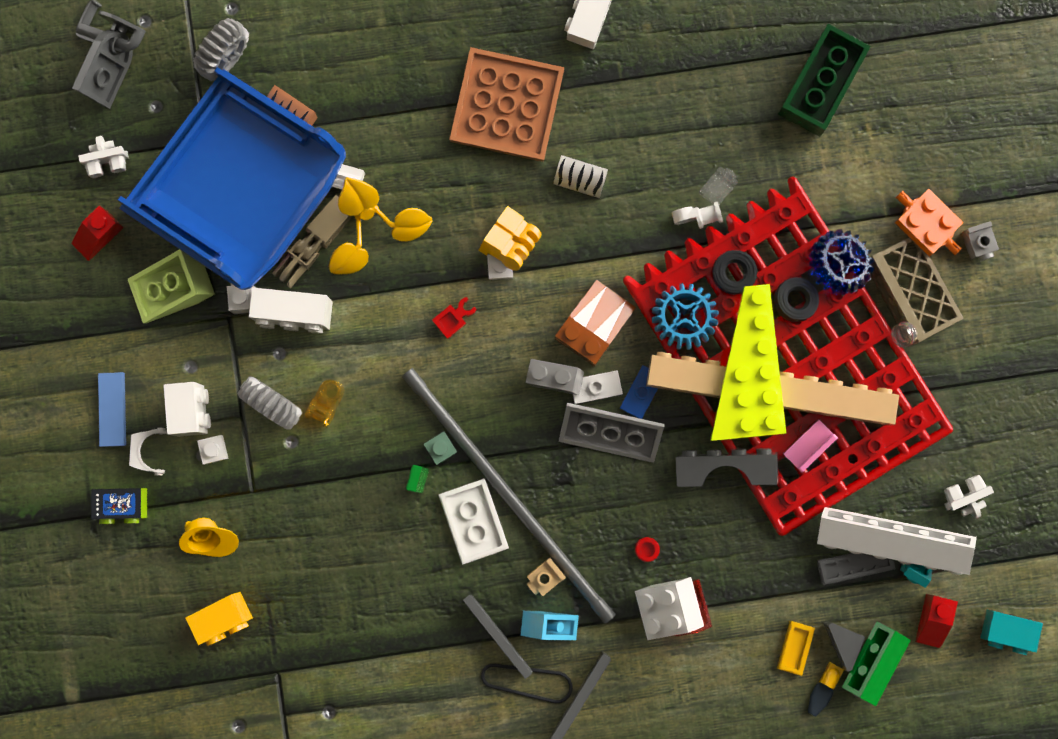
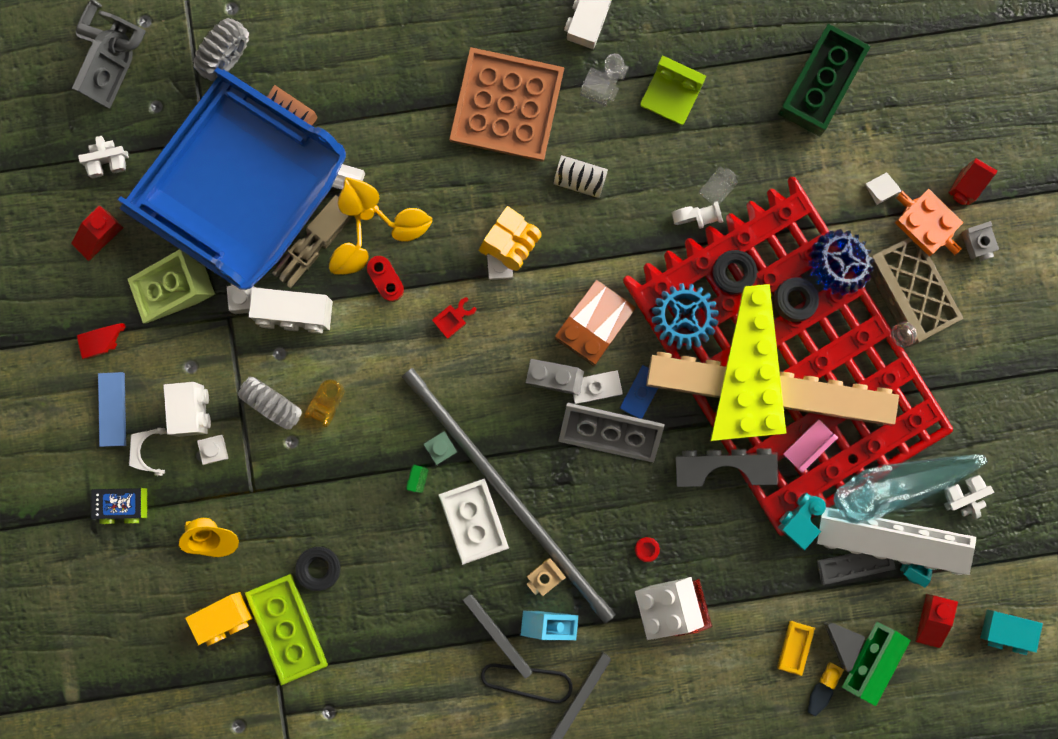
none -> red slope [77,323,125,359]
none -> lime tile [245,574,328,685]
none -> black tyre [295,547,340,591]
none -> red plate [367,256,404,302]
none -> clear brick [580,54,629,106]
none -> lime bracket [640,55,706,125]
none -> teal brick [778,492,826,550]
none -> clear light blue piece [834,454,988,524]
none -> white slope [865,173,901,205]
none -> red slope [948,158,997,205]

